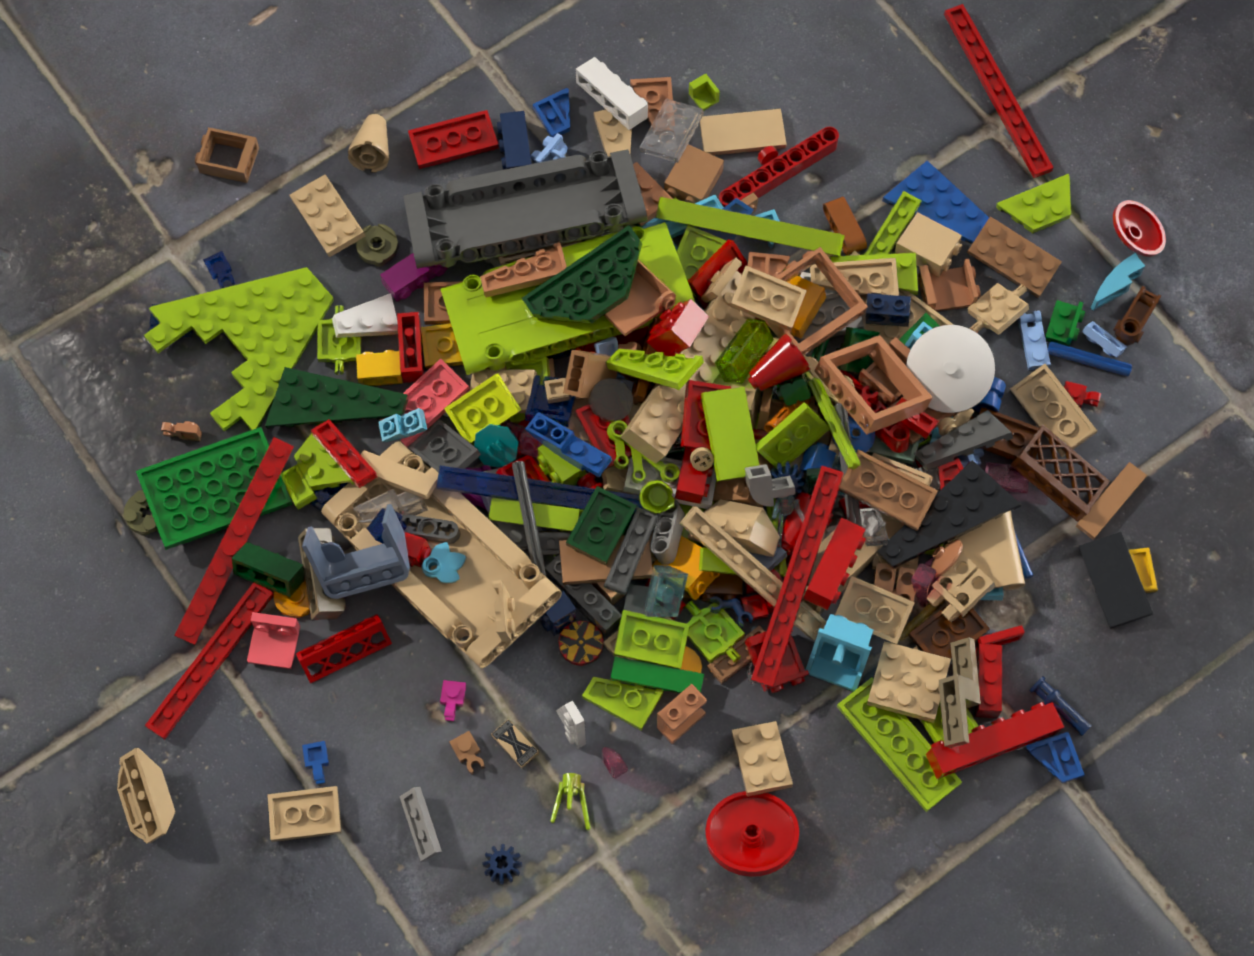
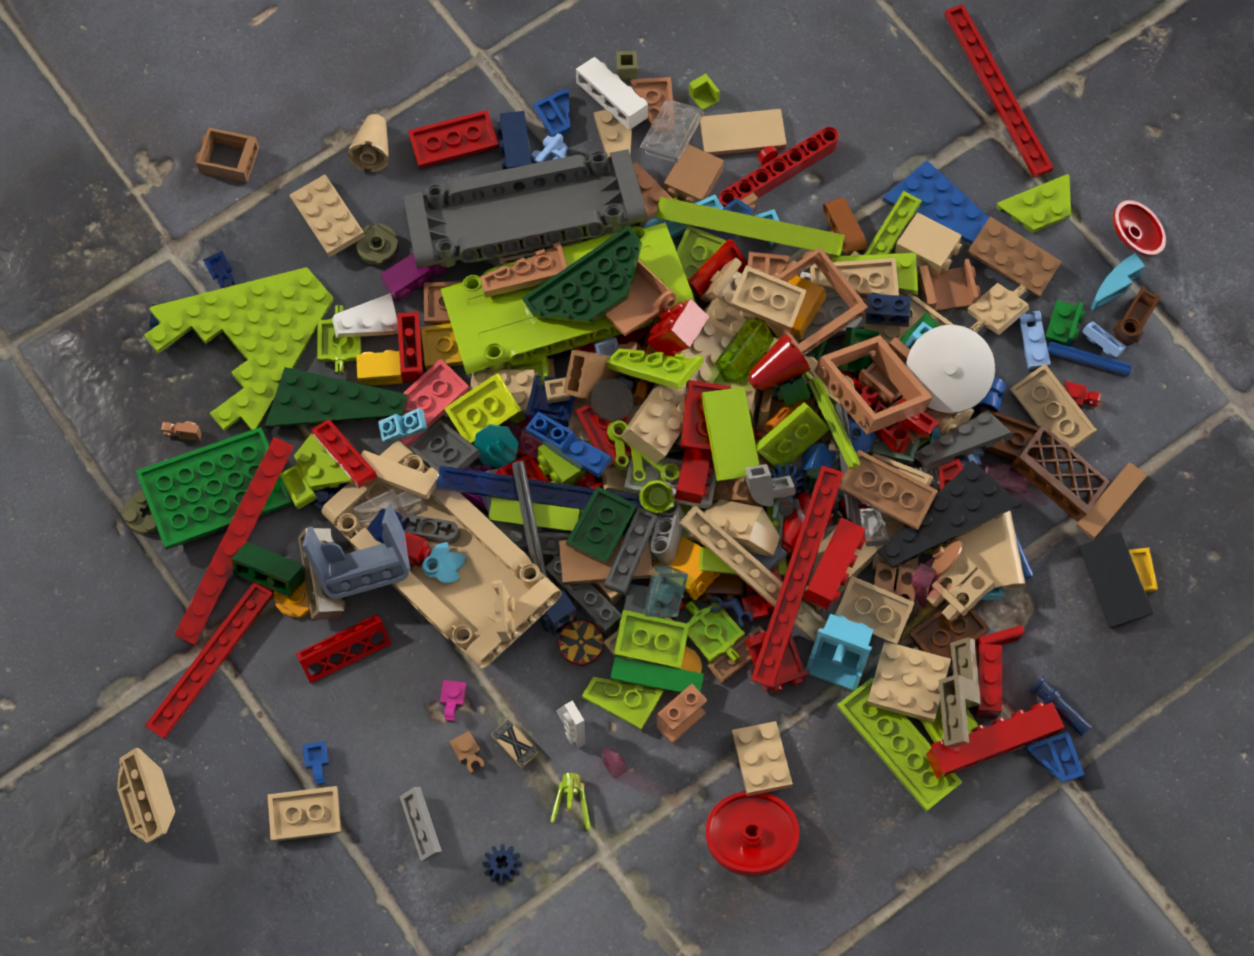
coral bracket [247,612,300,669] -> none
tan tile [690,447,714,471] -> none
none -> olive brick [616,51,638,82]

